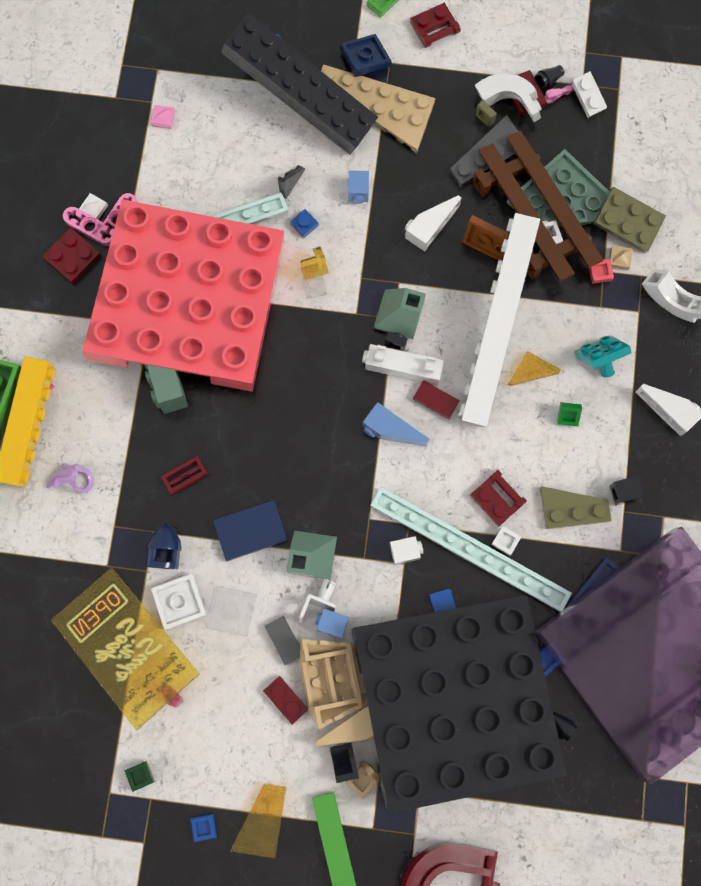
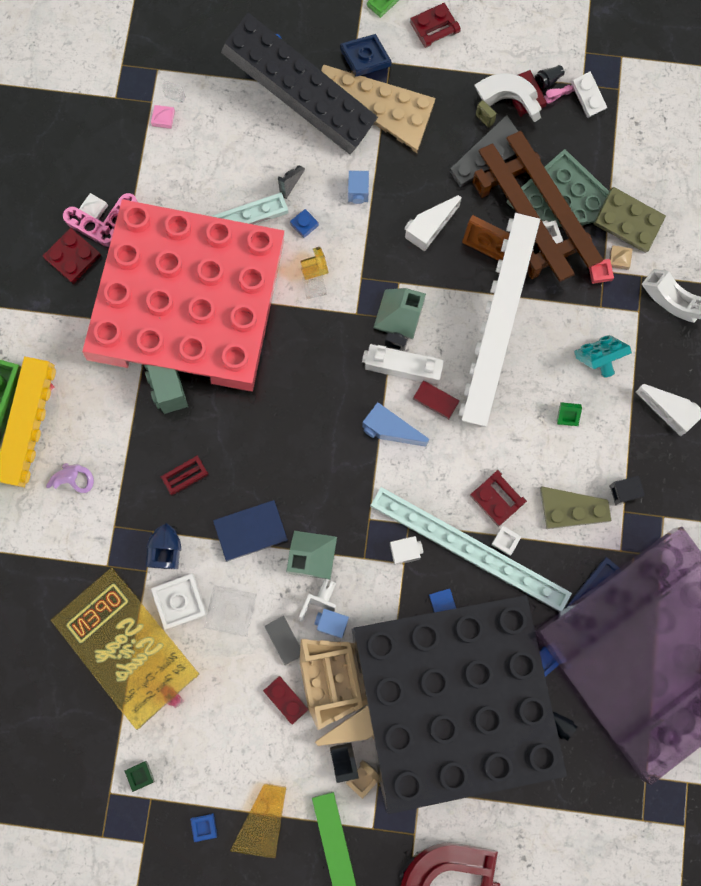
clear yellow tile [508,351,561,386] -> none

